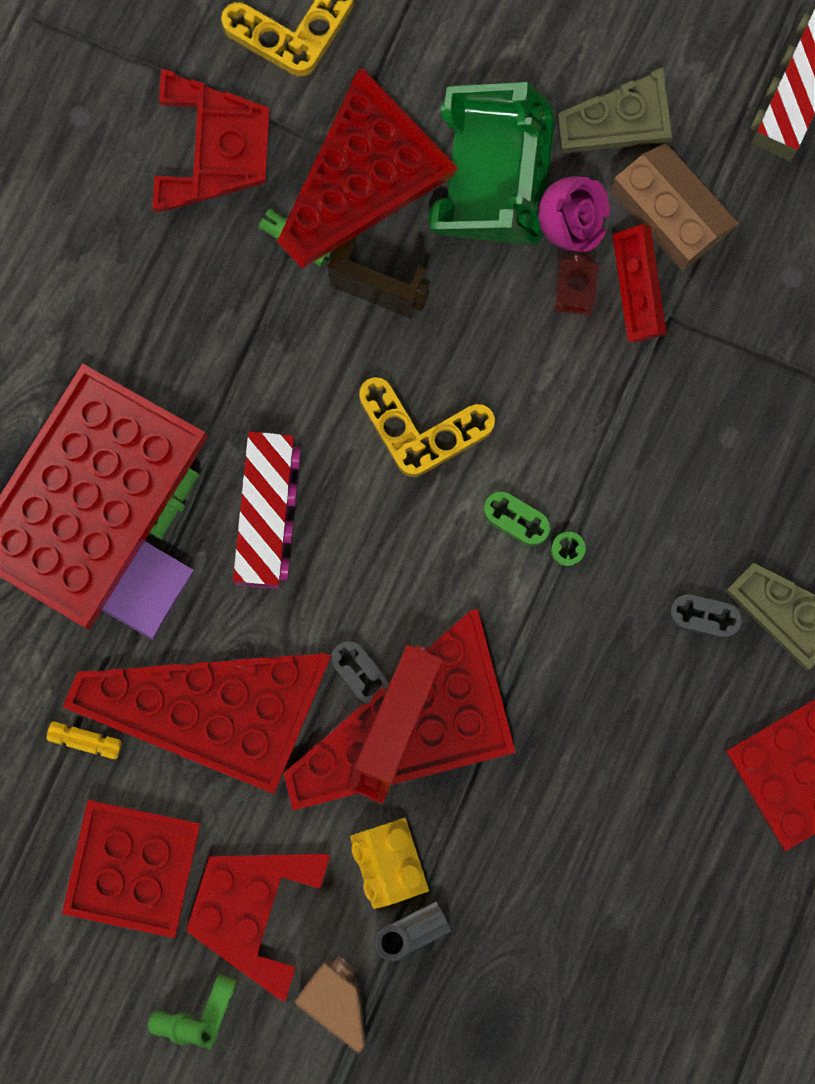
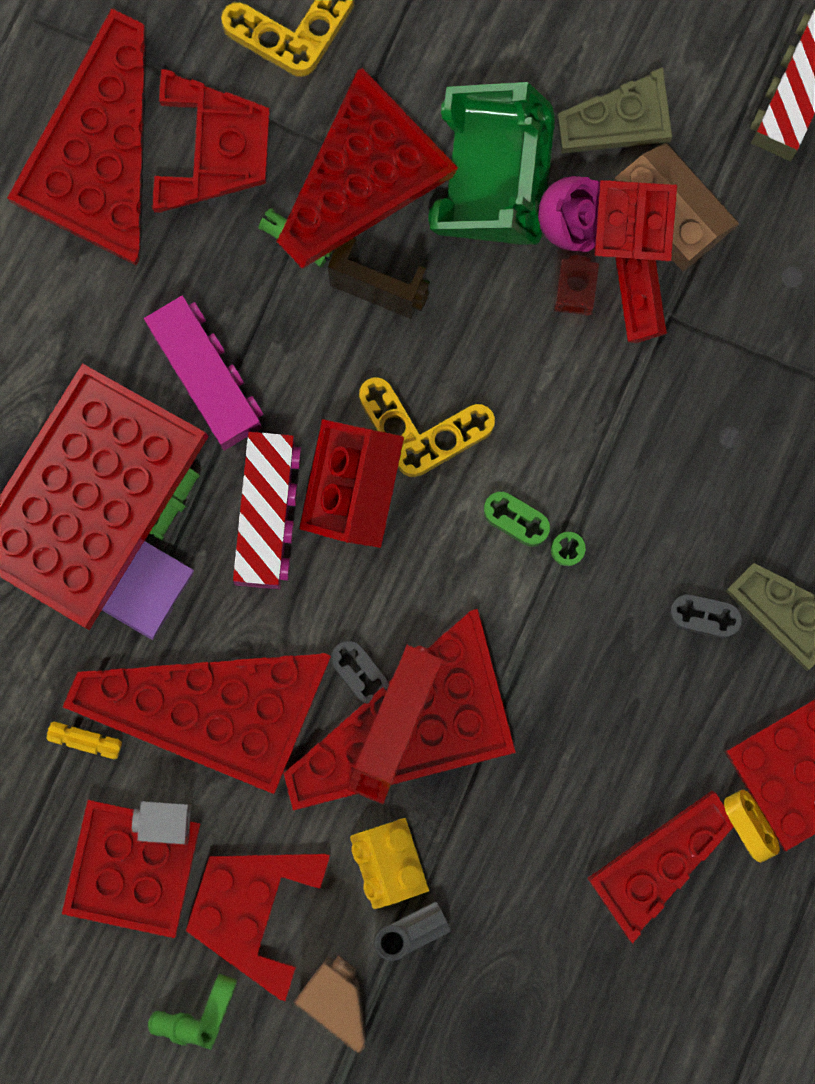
none -> red wing [7,9,146,266]
none -> light grey brick [132,801,192,844]
none -> dark pink brick [144,296,263,451]
none -> red slope [299,419,404,548]
none -> red wing [587,791,734,944]
none -> red slope [594,180,677,261]
none -> yellow beam [724,790,780,863]

